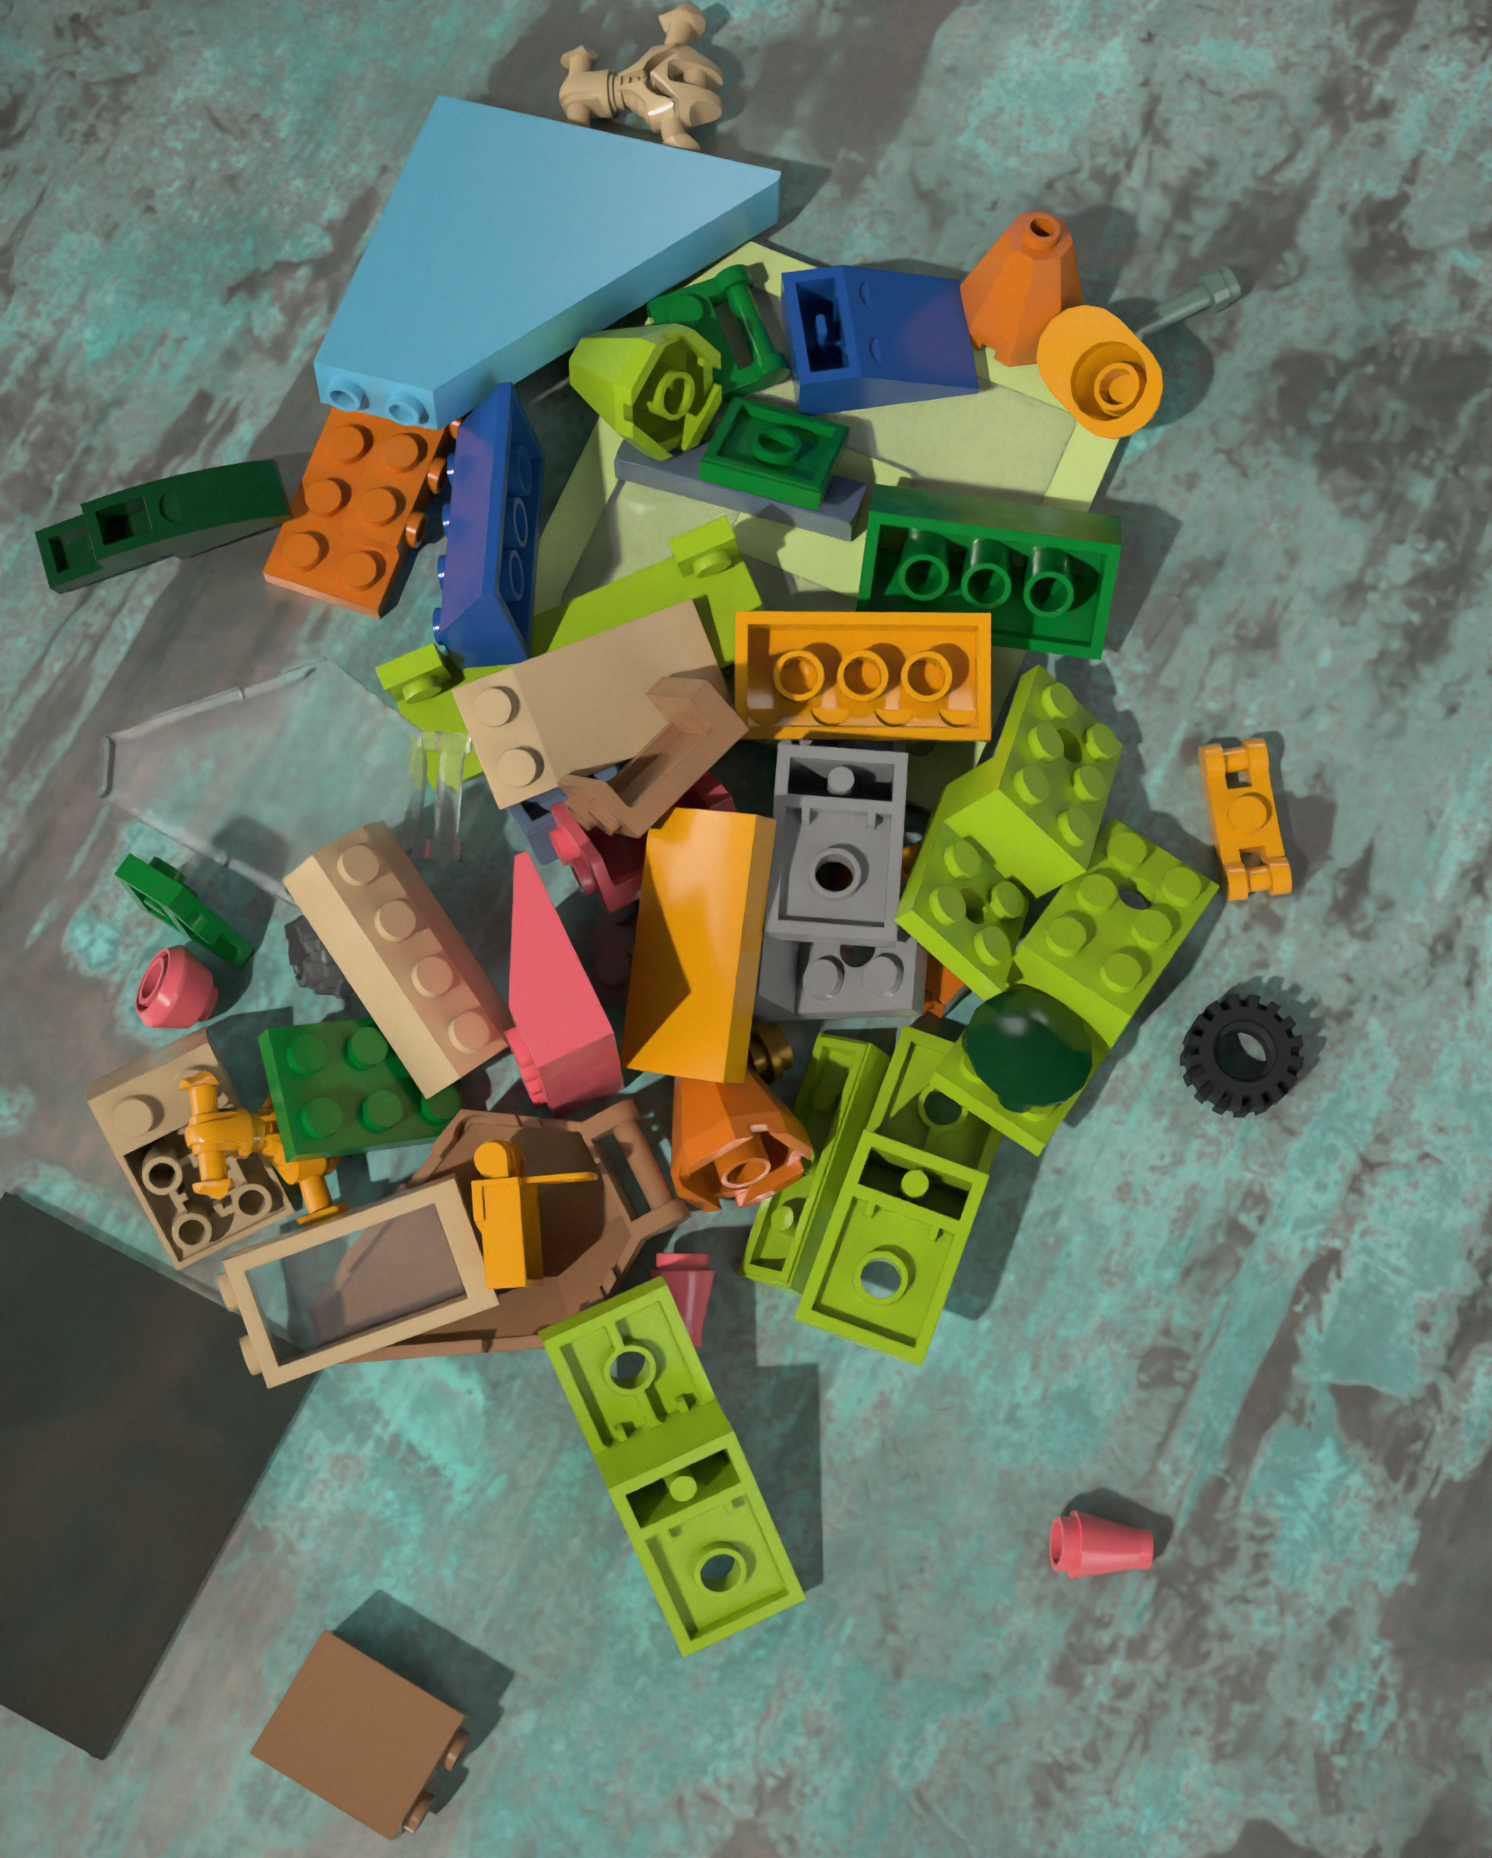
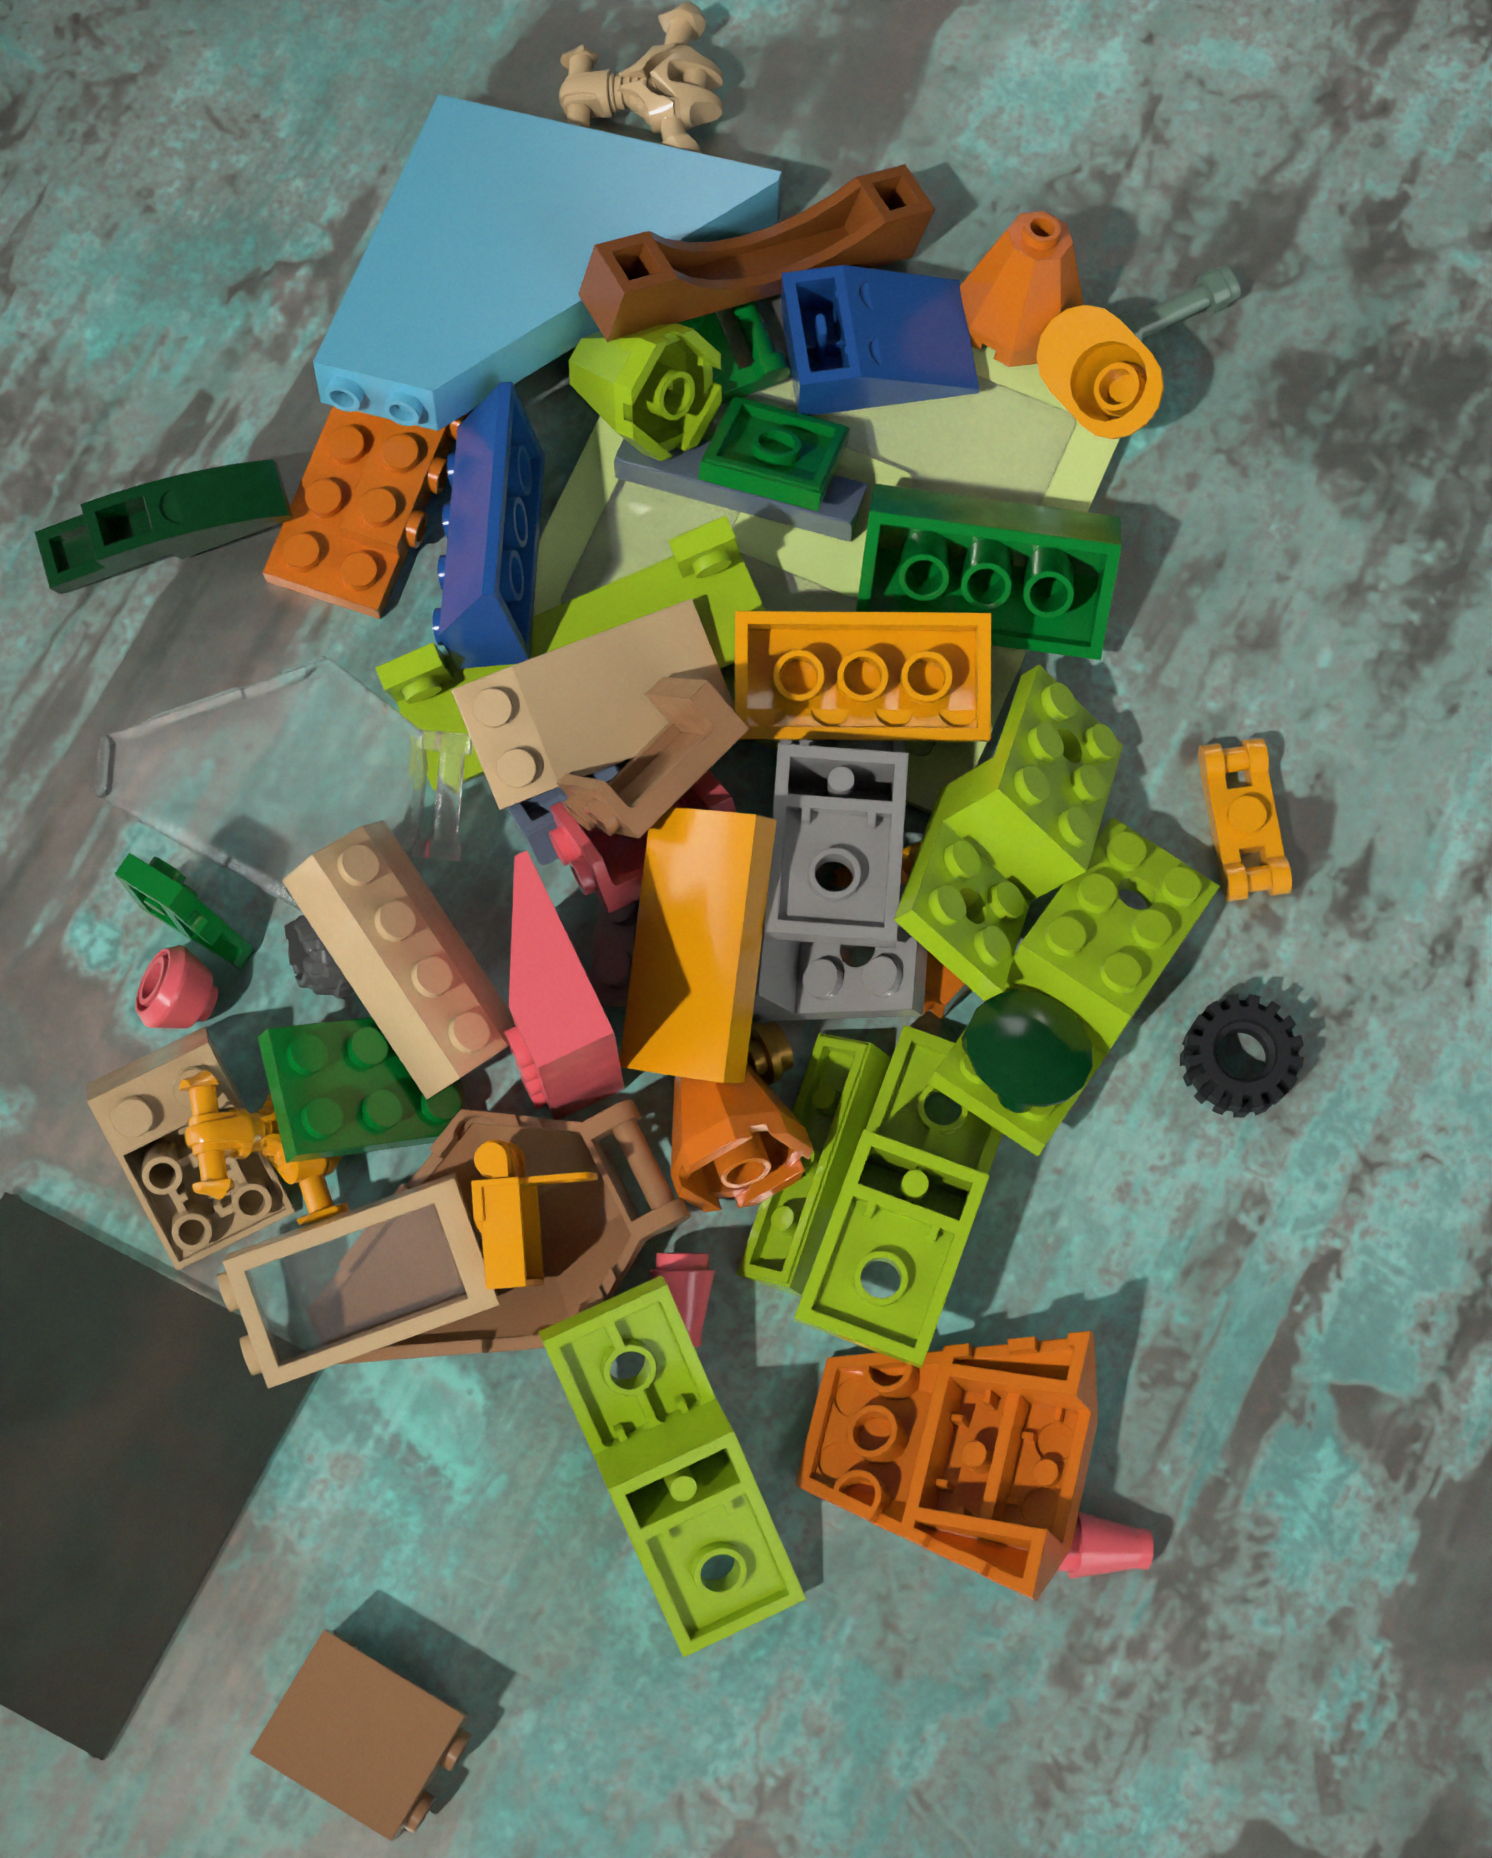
none -> dark orange arch [578,164,935,342]
none -> orange wedge [795,1331,1098,1601]

